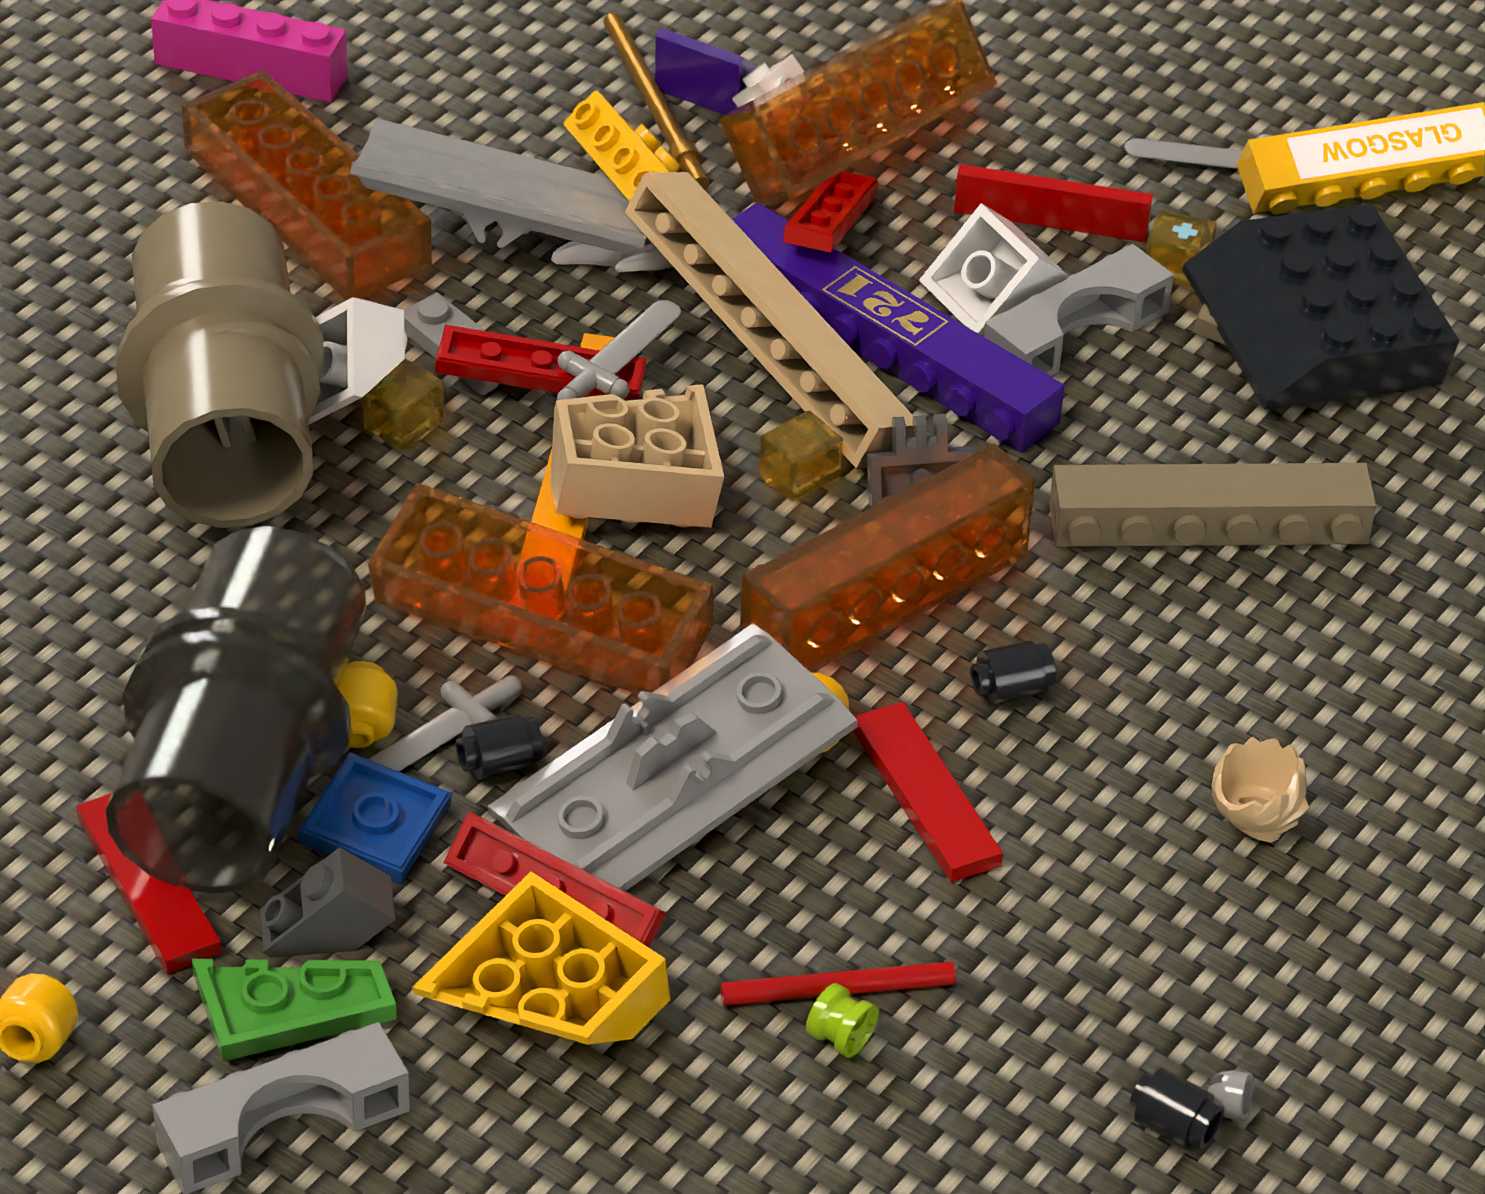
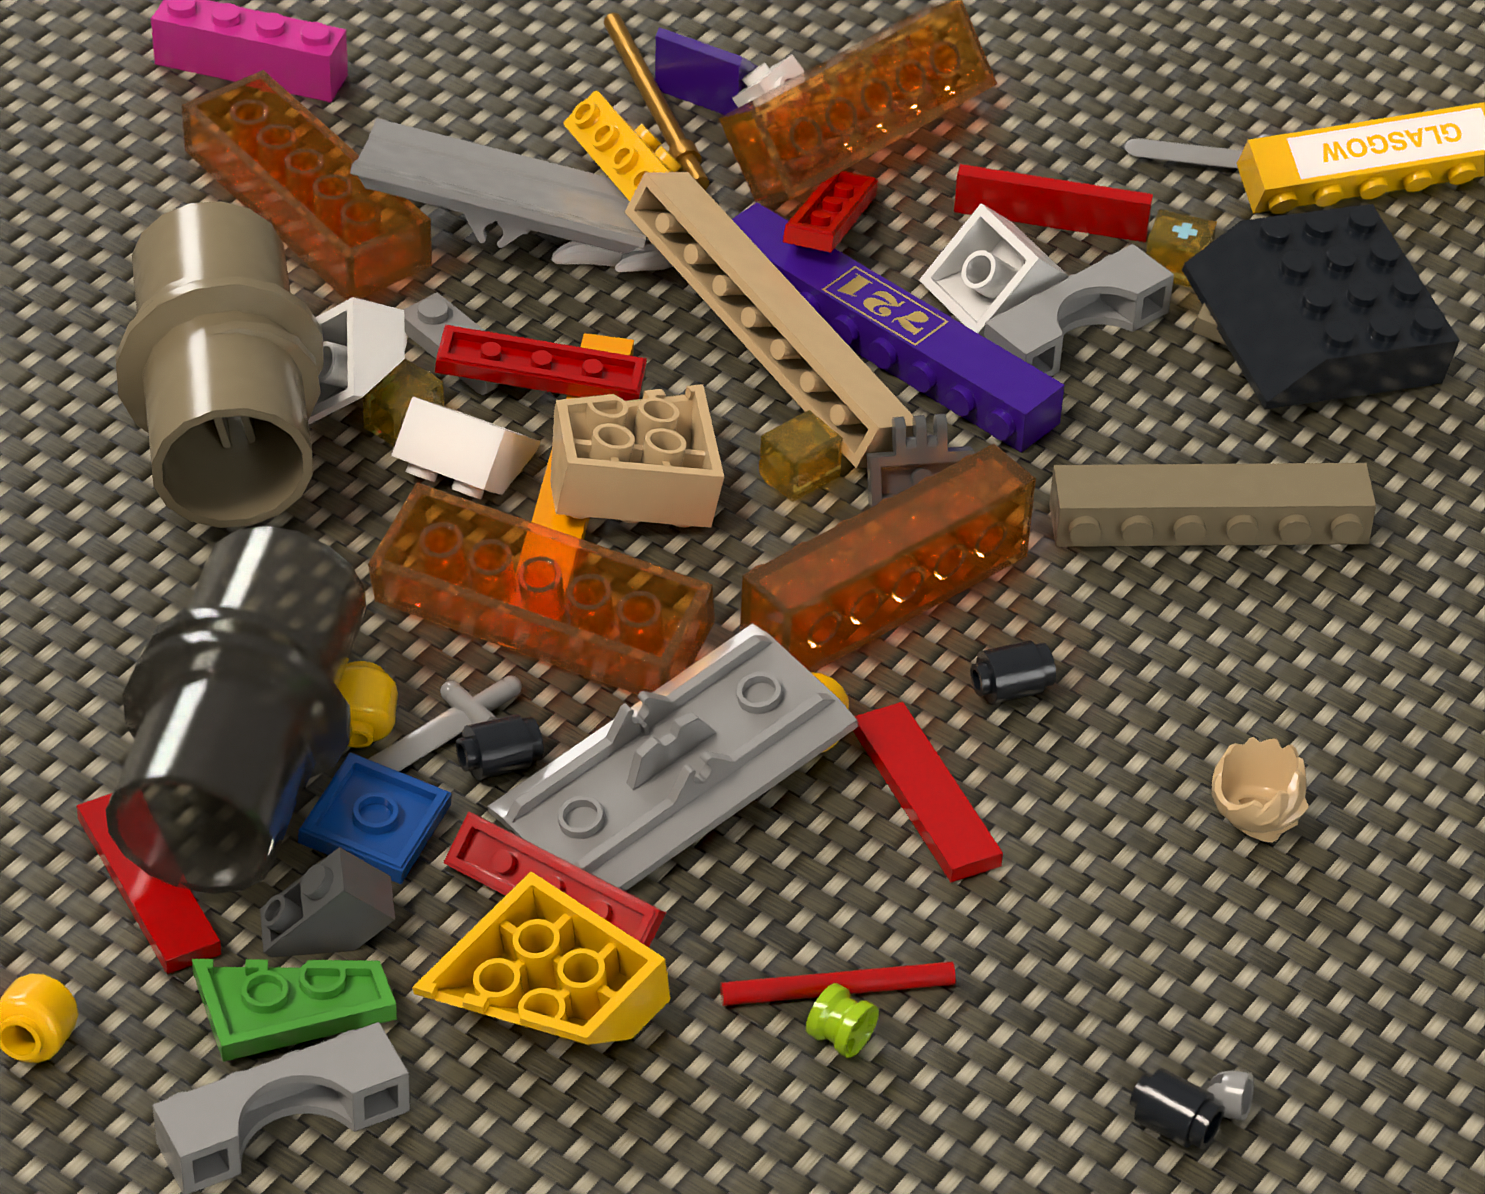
light grey sword [557,300,681,400] -> none
none -> white slope [391,396,540,499]

